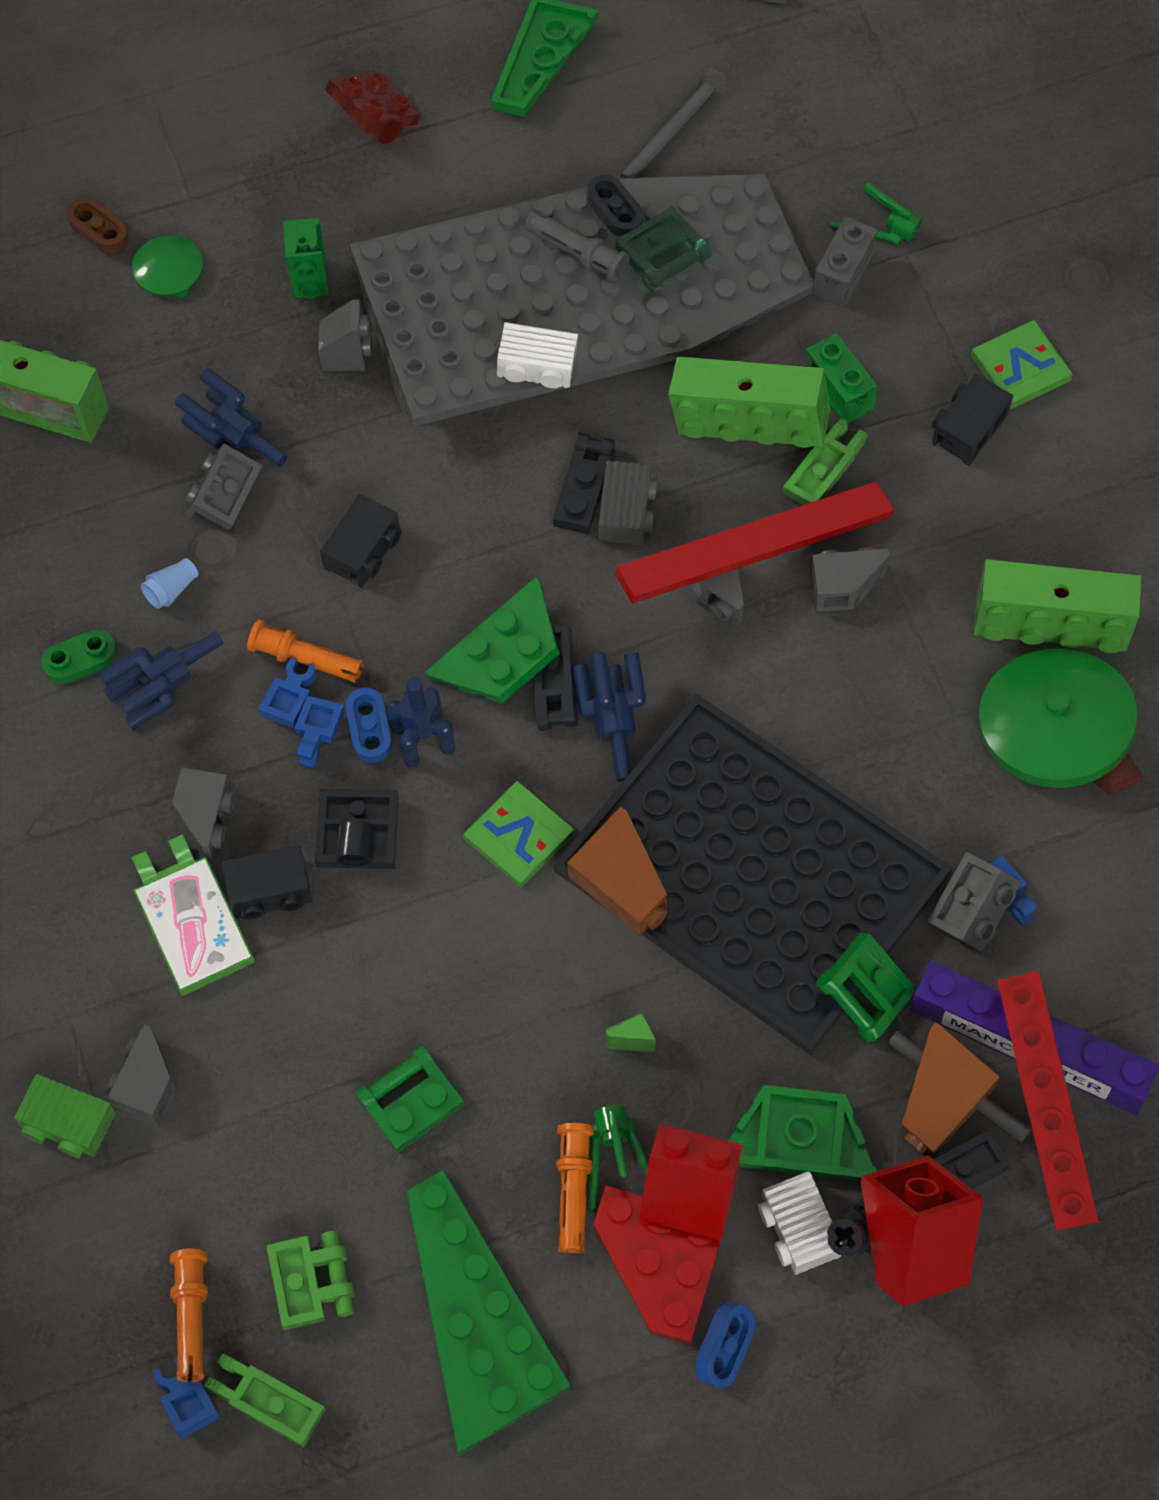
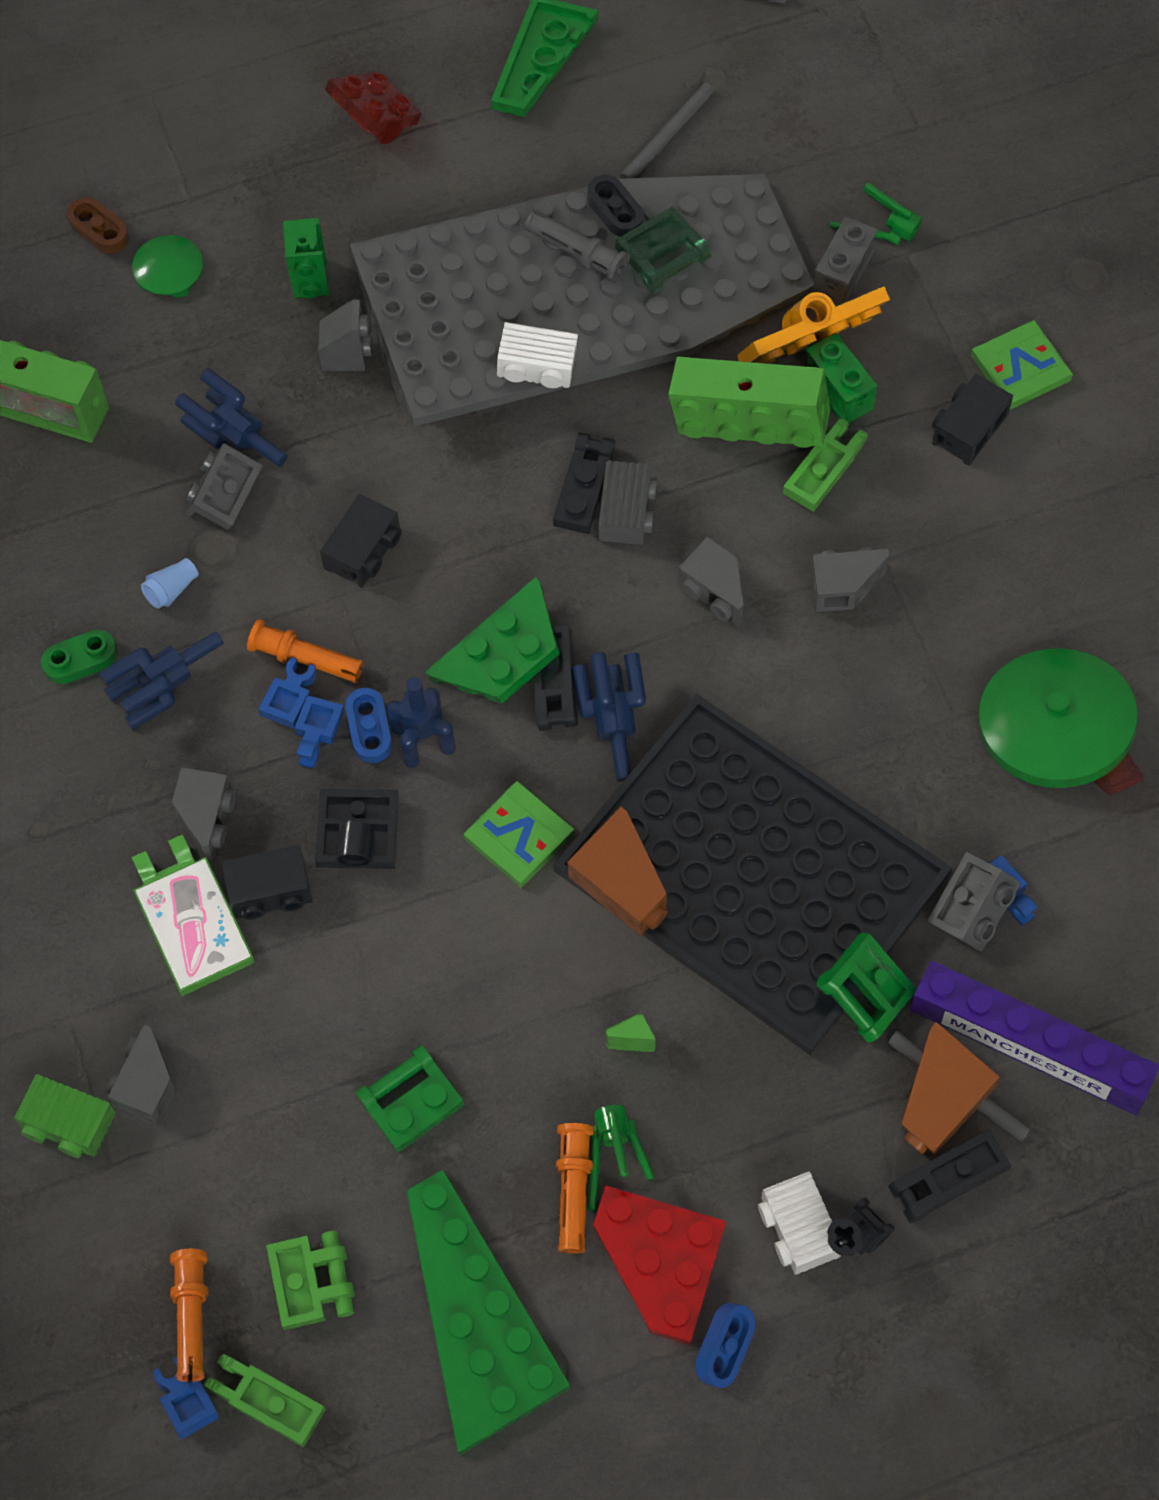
red tile [615,481,895,604] -> none
red slope [639,1123,743,1241] -> none
green wing [728,1085,877,1182] -> none
red slope [861,1156,983,1307] -> none
bright green brick [973,559,1141,653] -> none
red brick [997,971,1099,1231] -> none
none -> light orange plate [737,286,890,364]

